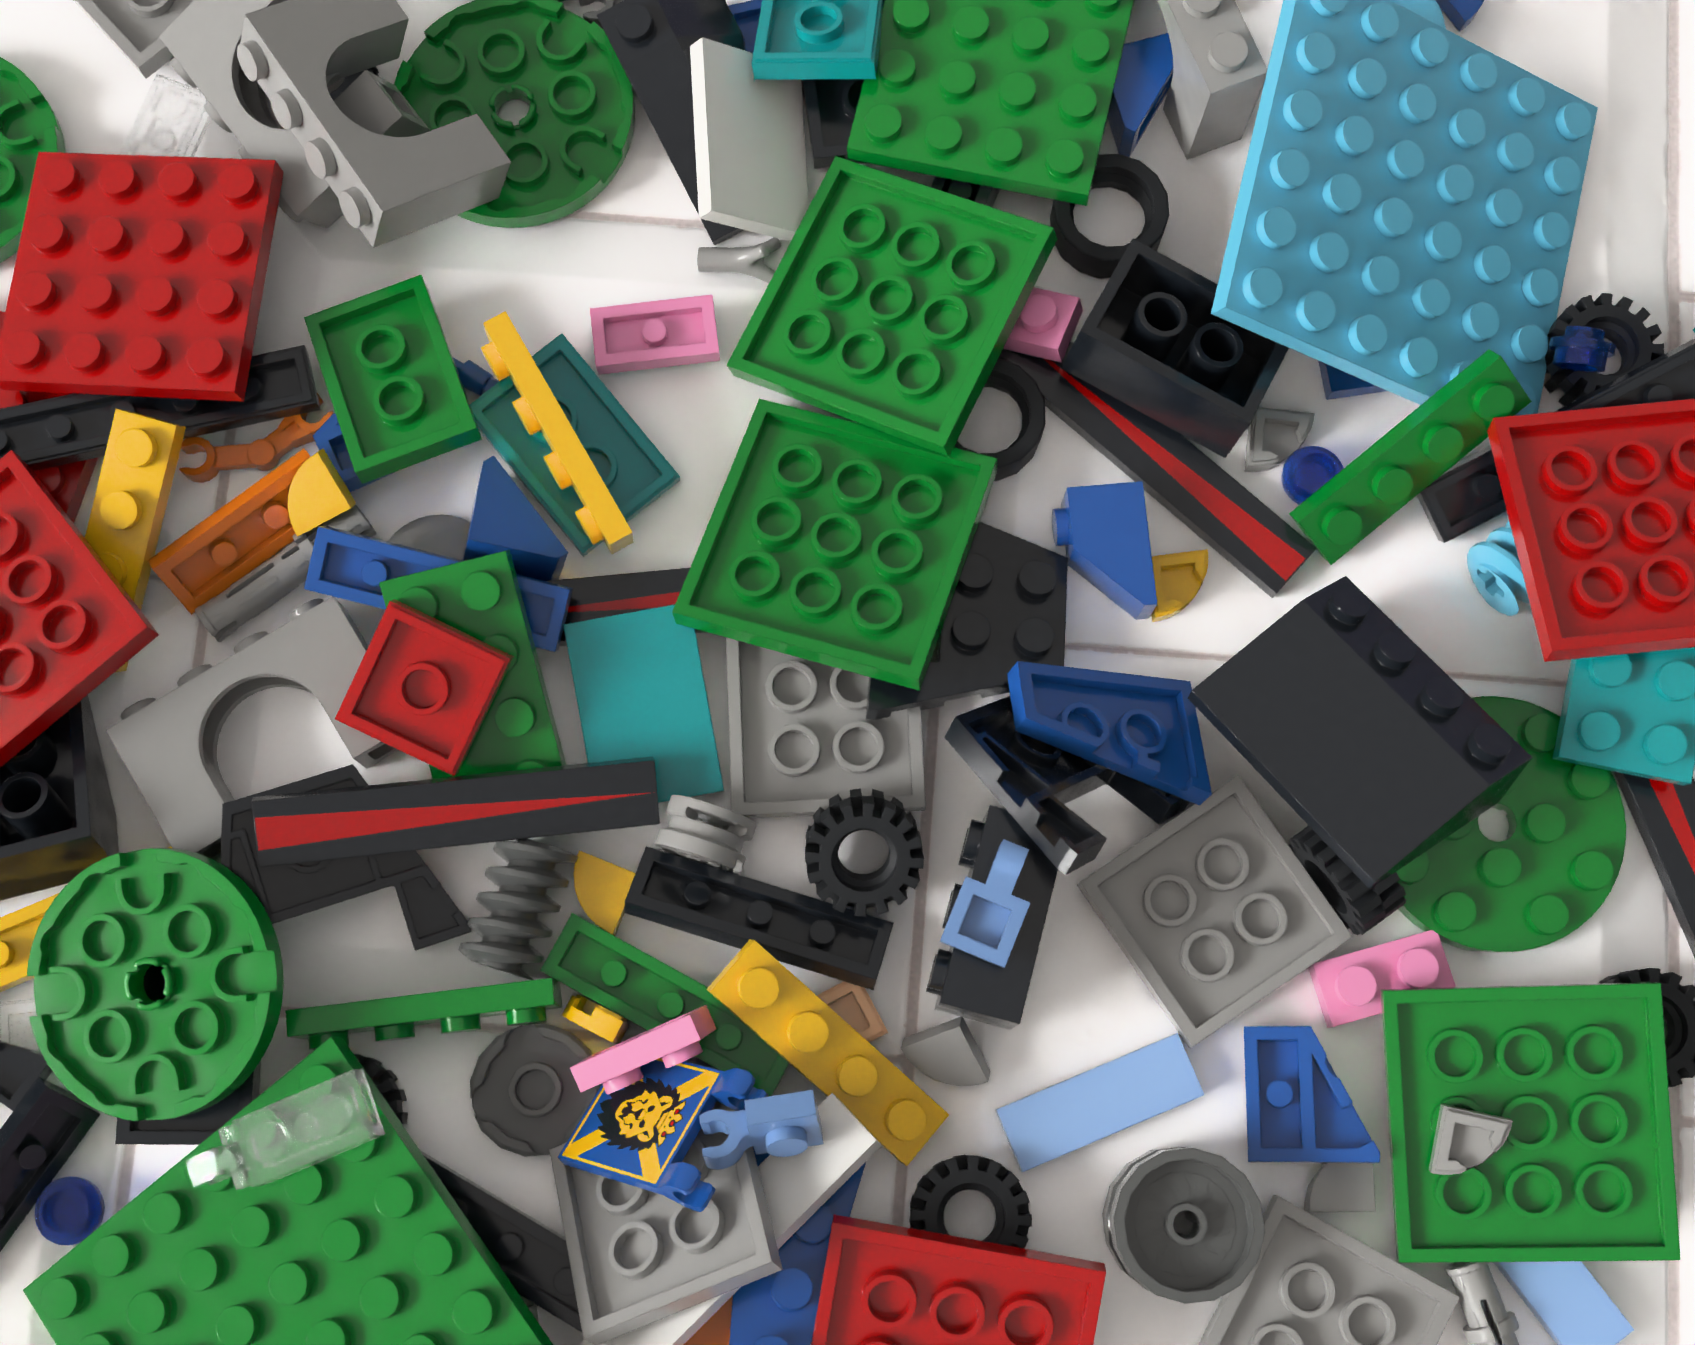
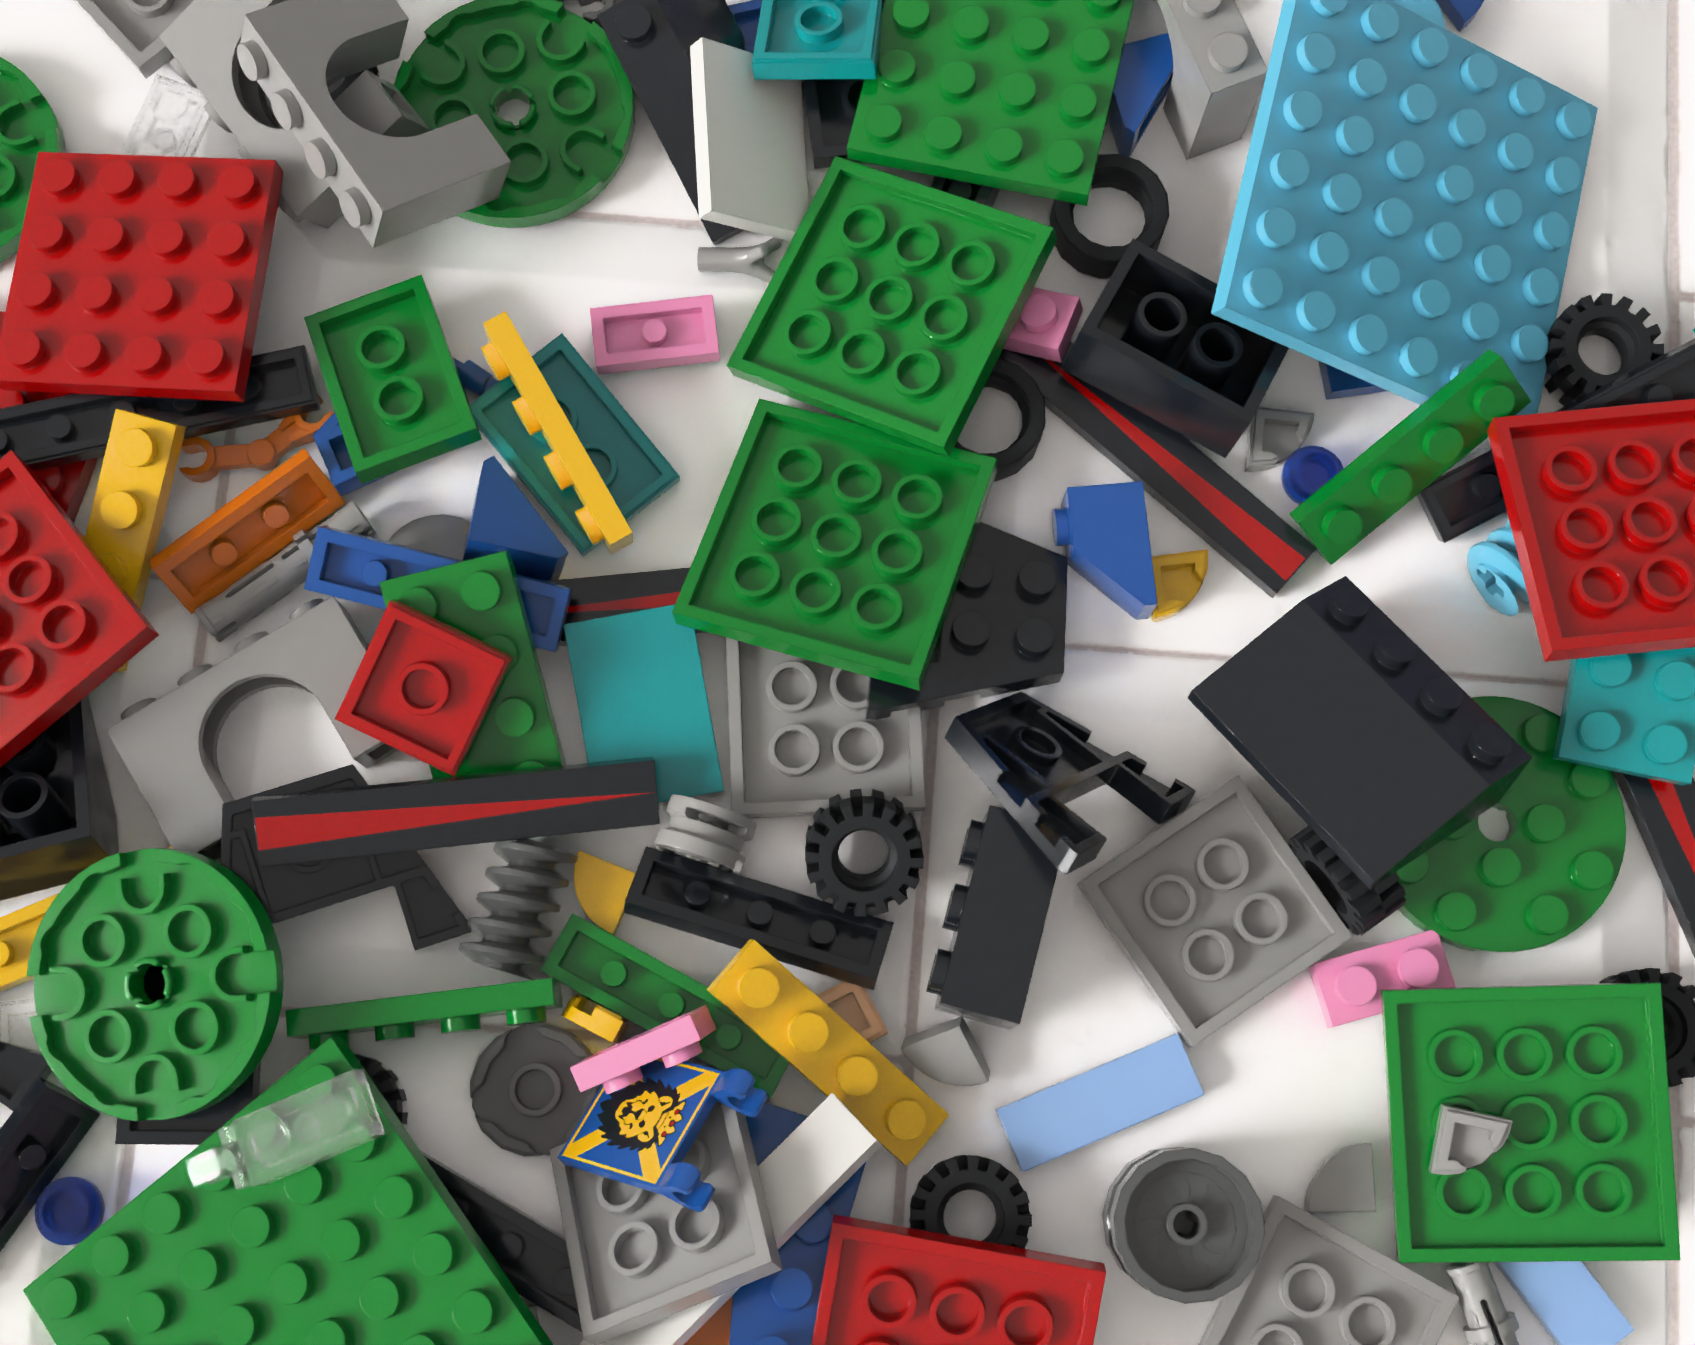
yellow tile [288,448,356,537] -> none
medium blue plate [699,1090,824,1170] -> none
medium blue plate [939,839,1030,968] -> none
blue wing [1007,661,1212,806] -> none
blue wing [1243,1026,1380,1163] -> none
clear blue plate [1549,326,1616,372] -> none

